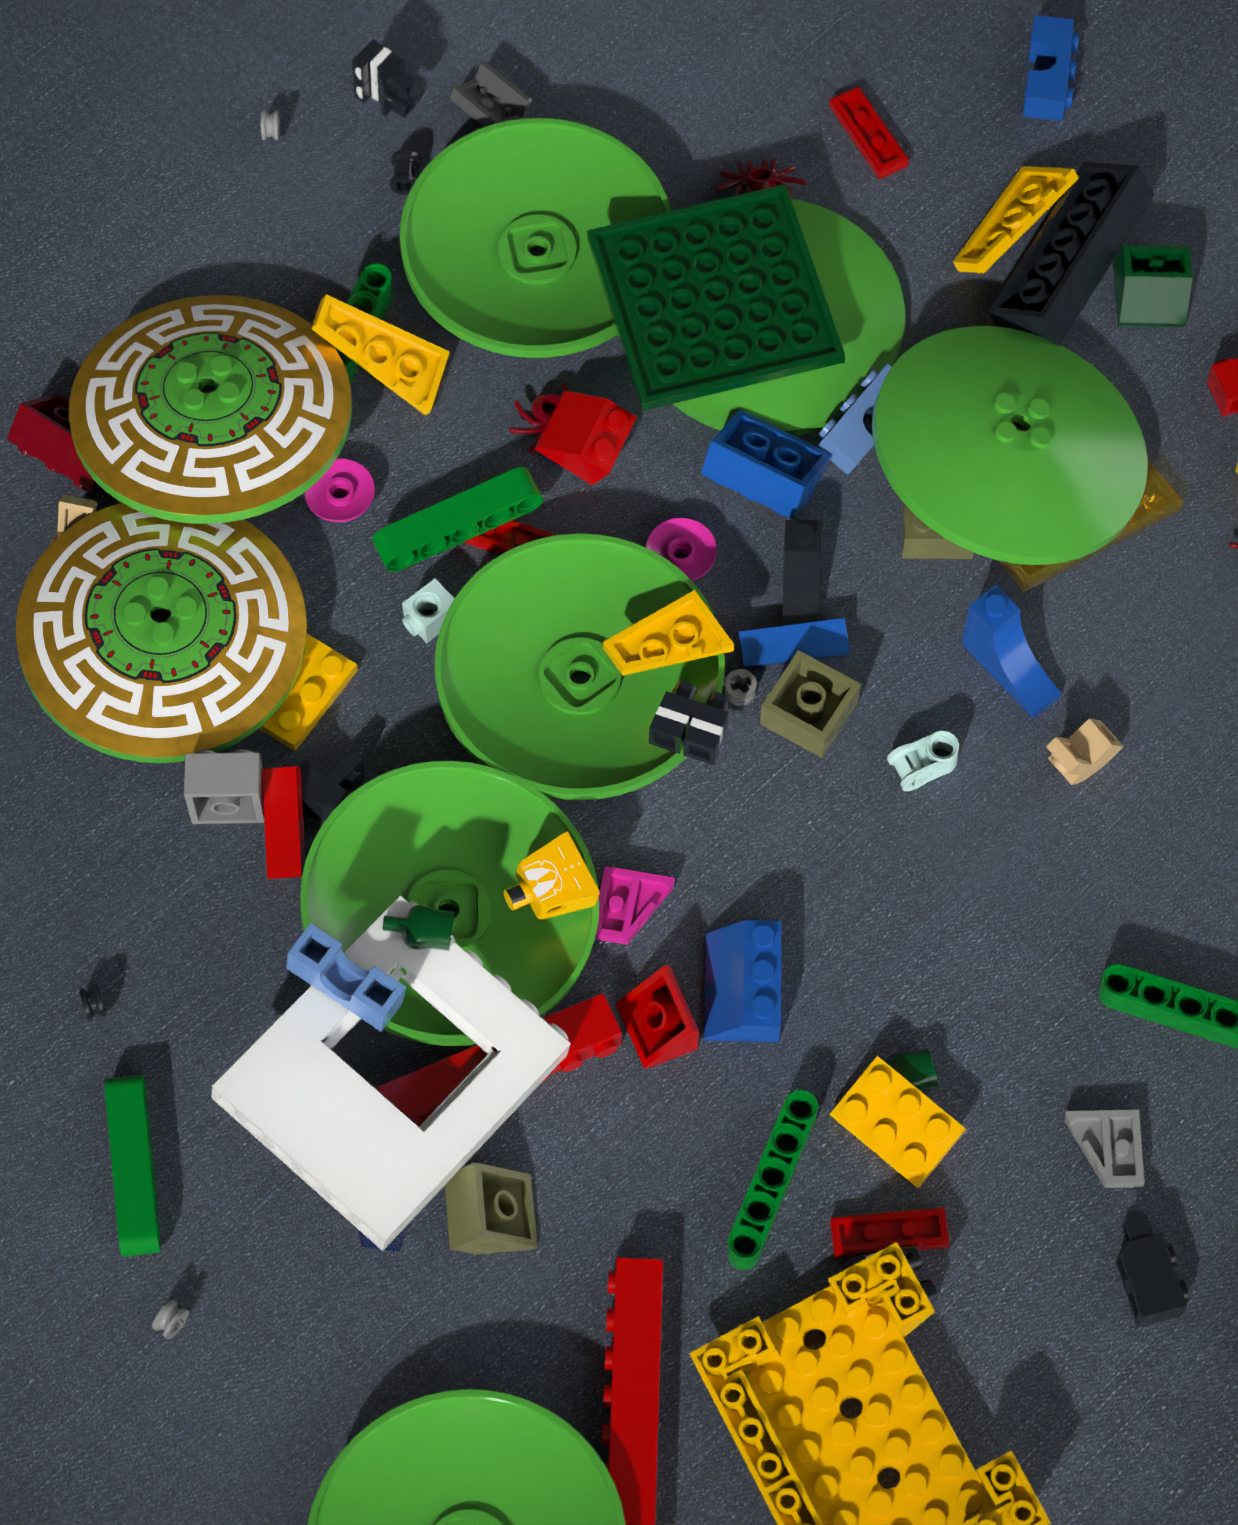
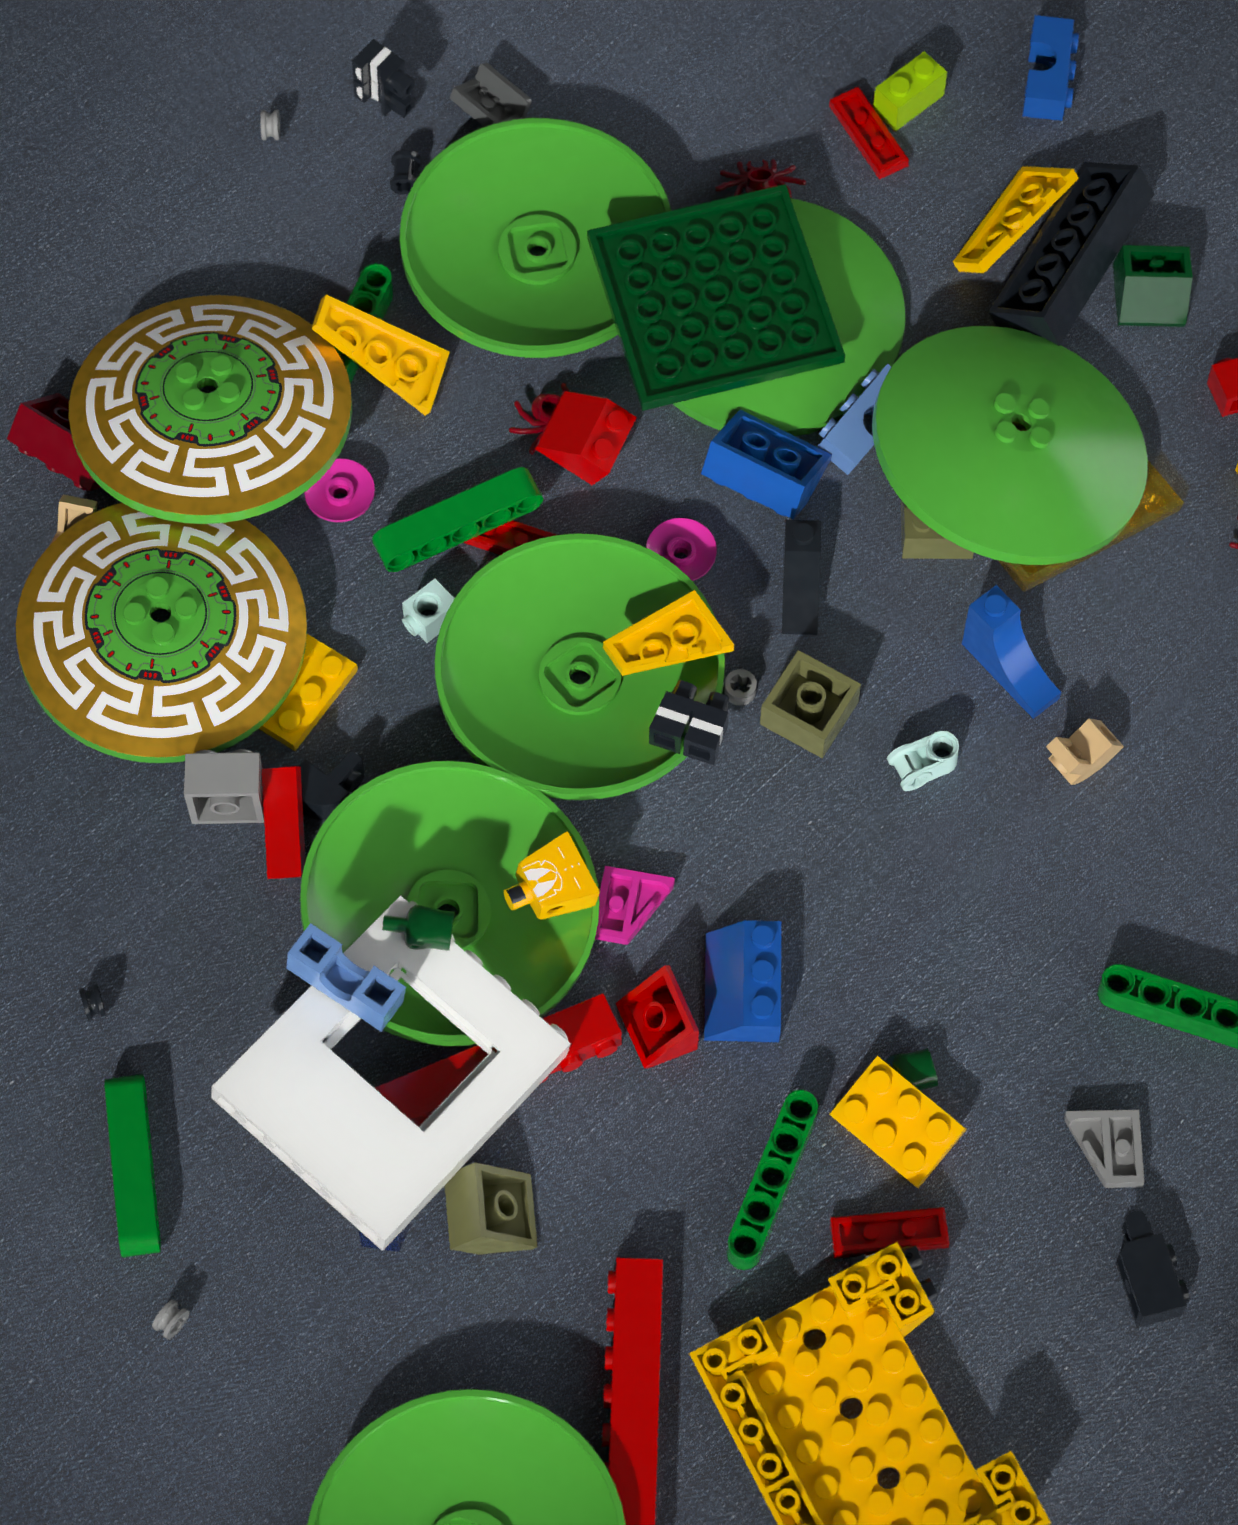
blue tile [738,618,850,668] -> none
none -> lime brick [873,51,947,132]

